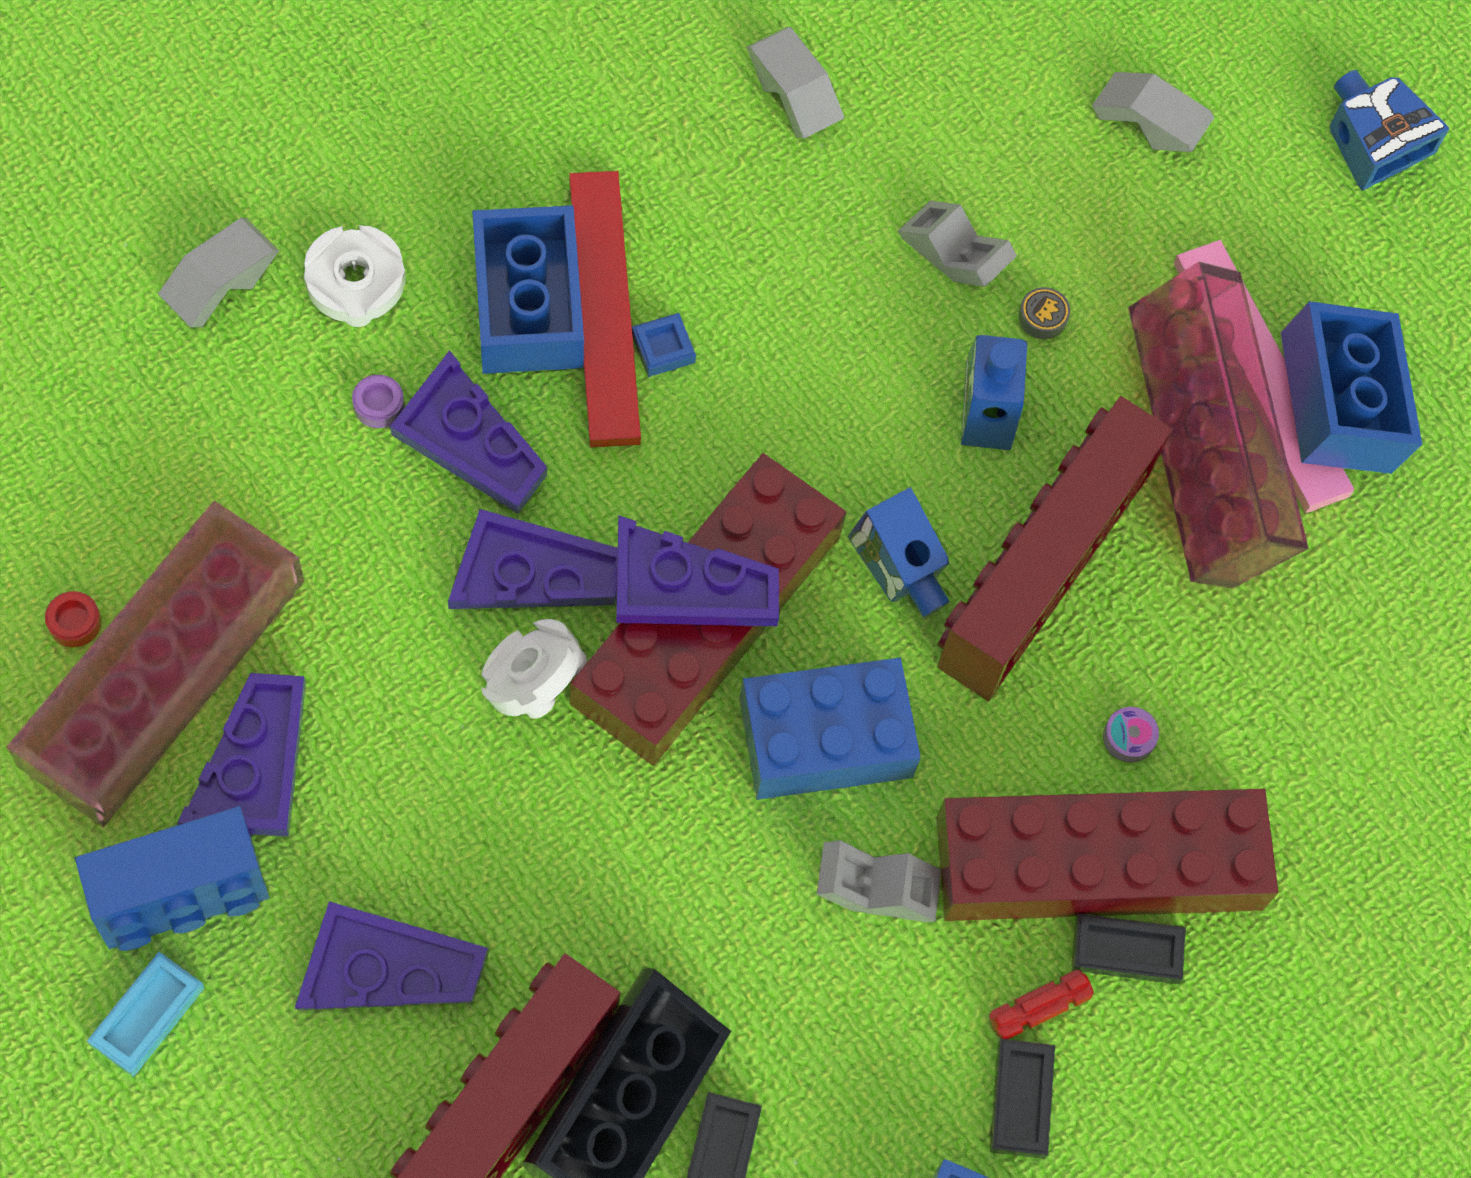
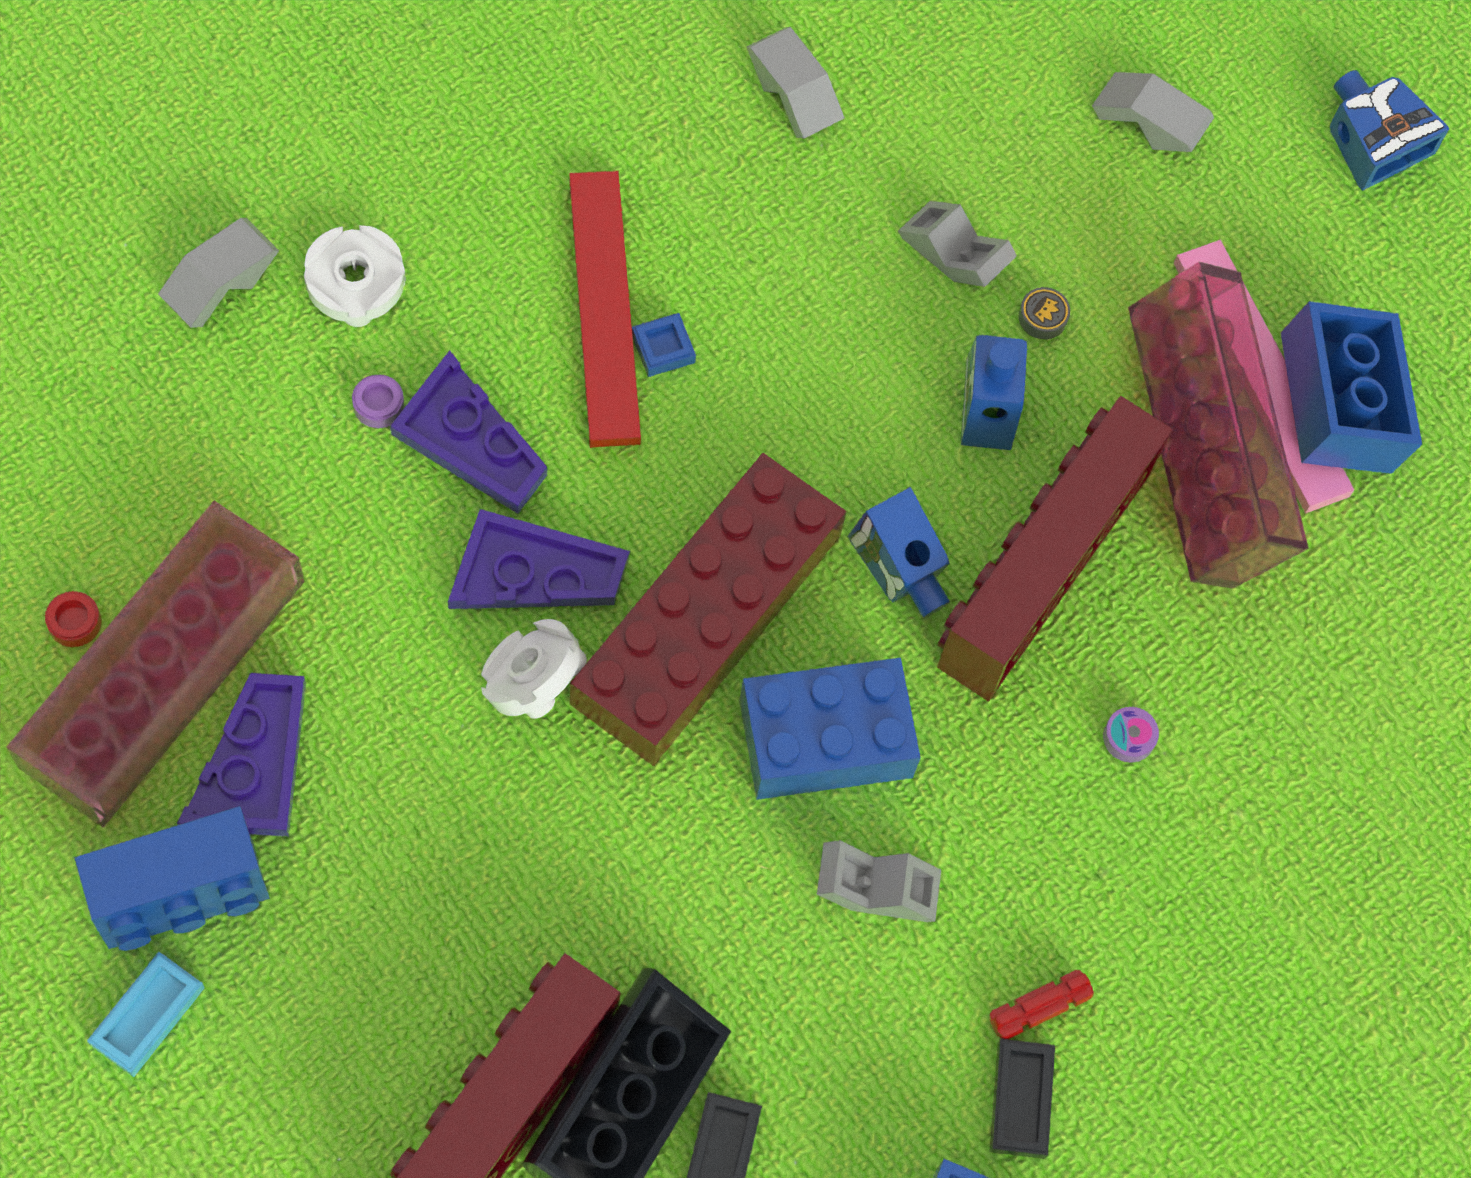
dark purple wing [294,901,489,1010] -> none
blue brick [472,205,584,374] -> none
dark purple wing [616,515,779,626] -> none
dark red brick [936,789,1279,921] -> none
black tile [1071,914,1186,984] -> none

